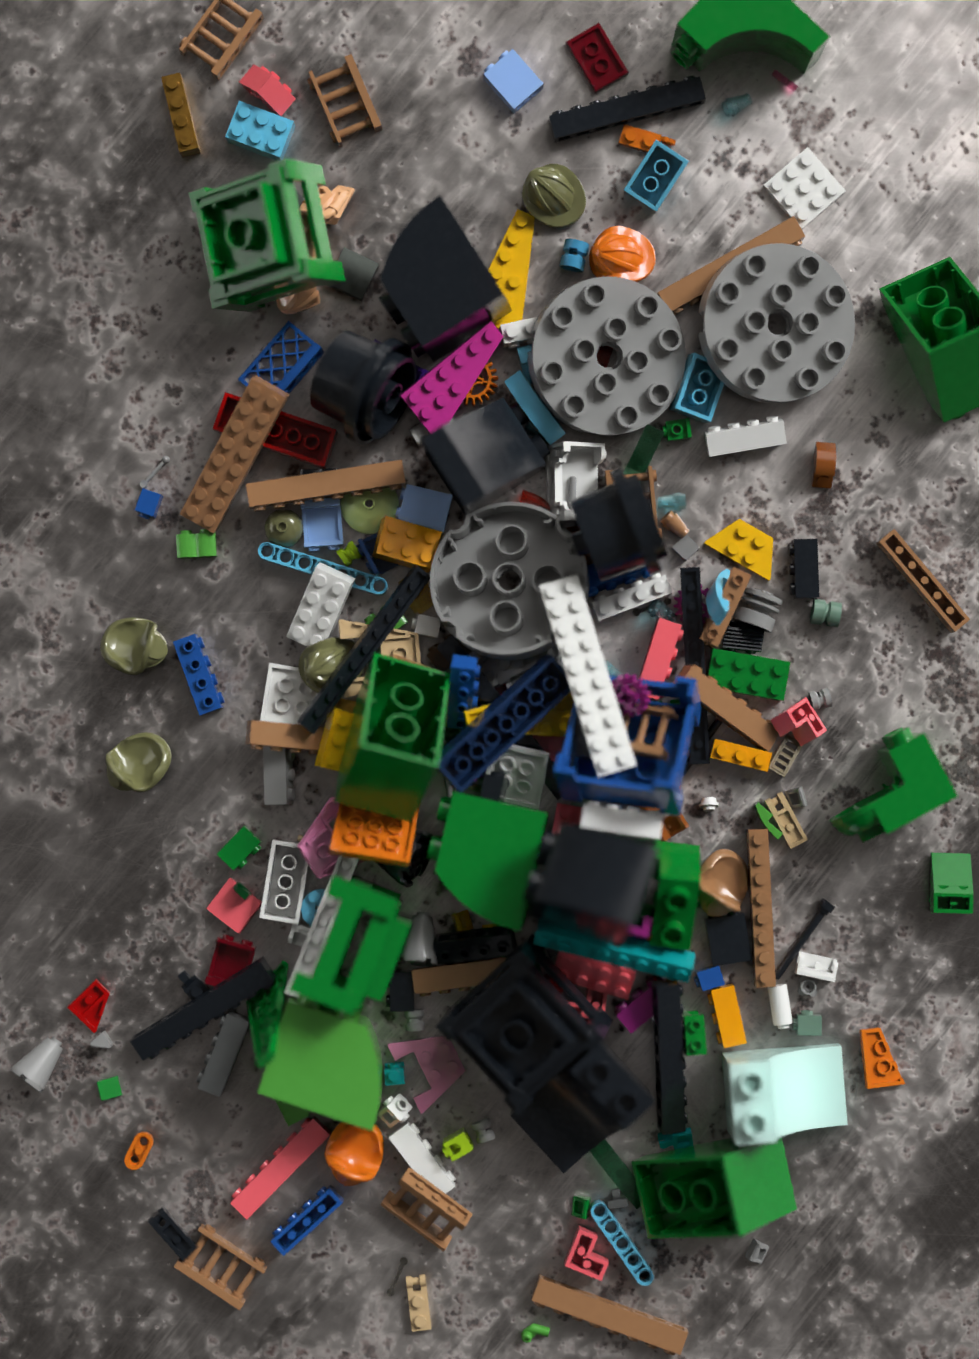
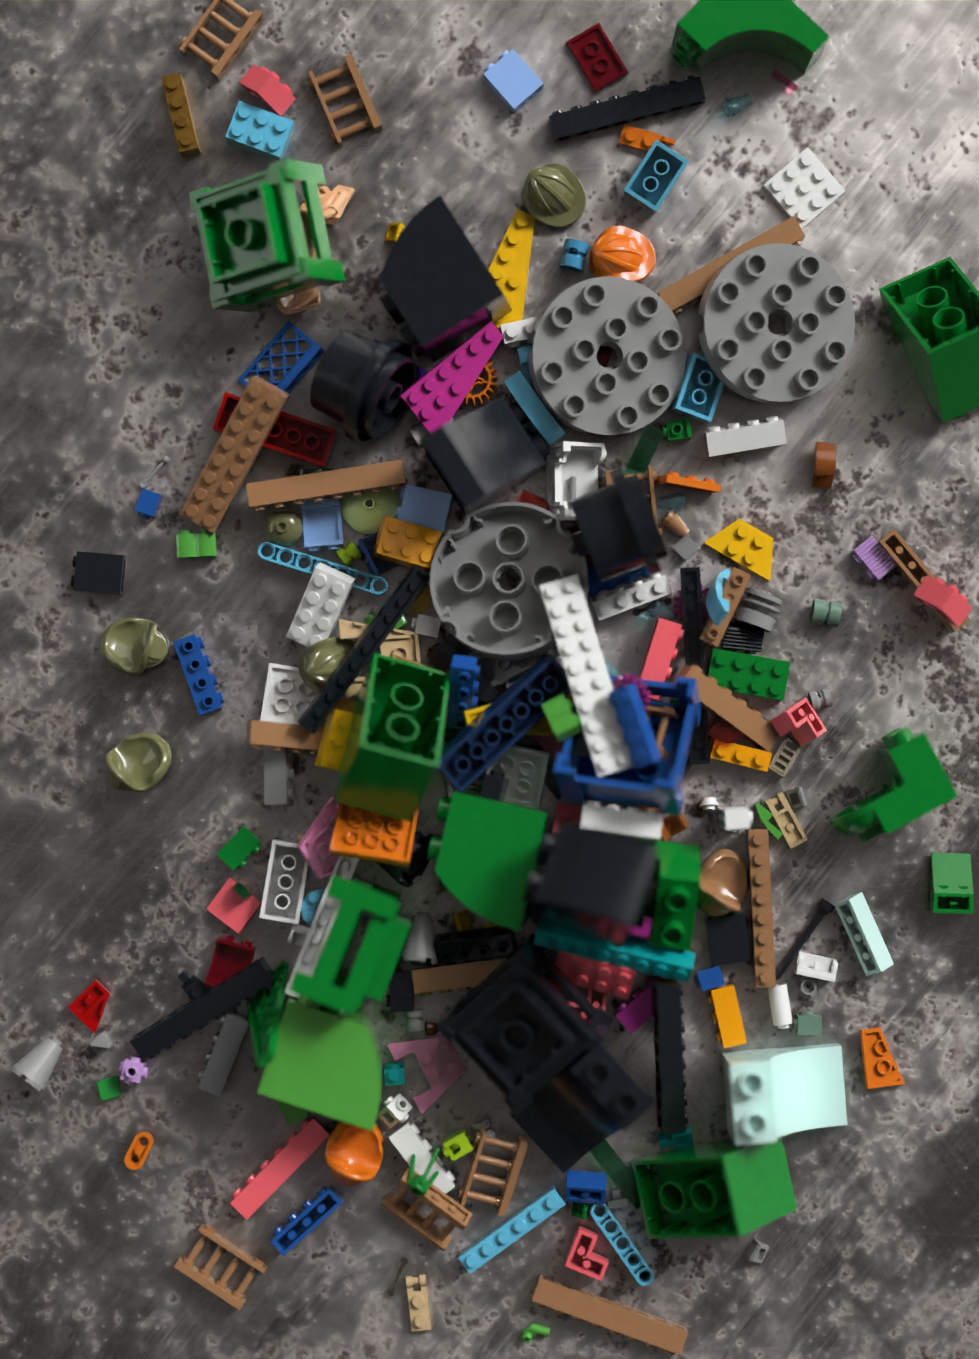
black plate [148,1207,198,1261] -> none
pearl dark grey slope [330,247,379,301] -> none
green panel [681,1010,707,1056] -> none
black brick [788,539,819,599] -> none
none -> black brick [71,551,126,595]
none -> lavender brick [118,1055,148,1085]
none -> yellow slope [384,223,405,244]
none -> green plant [407,1147,440,1196]
none -> reddish brown hinge [425,1020,439,1036]
none -> medium nougat fence [456,1126,528,1217]
none -> medium azure brick [458,1184,566,1274]
none -> bright green brick [541,694,582,742]
none -> blue brick [565,1170,607,1204]
none -> blue brick [609,683,662,768]
none -> orange wing [654,472,721,493]
none -> clear red brick [707,718,745,743]
none -> white brick [717,806,753,833]
none -> light aqua brick [834,892,894,977]
none -> lavender brick [852,535,897,581]
none -> coral brick [913,576,972,627]

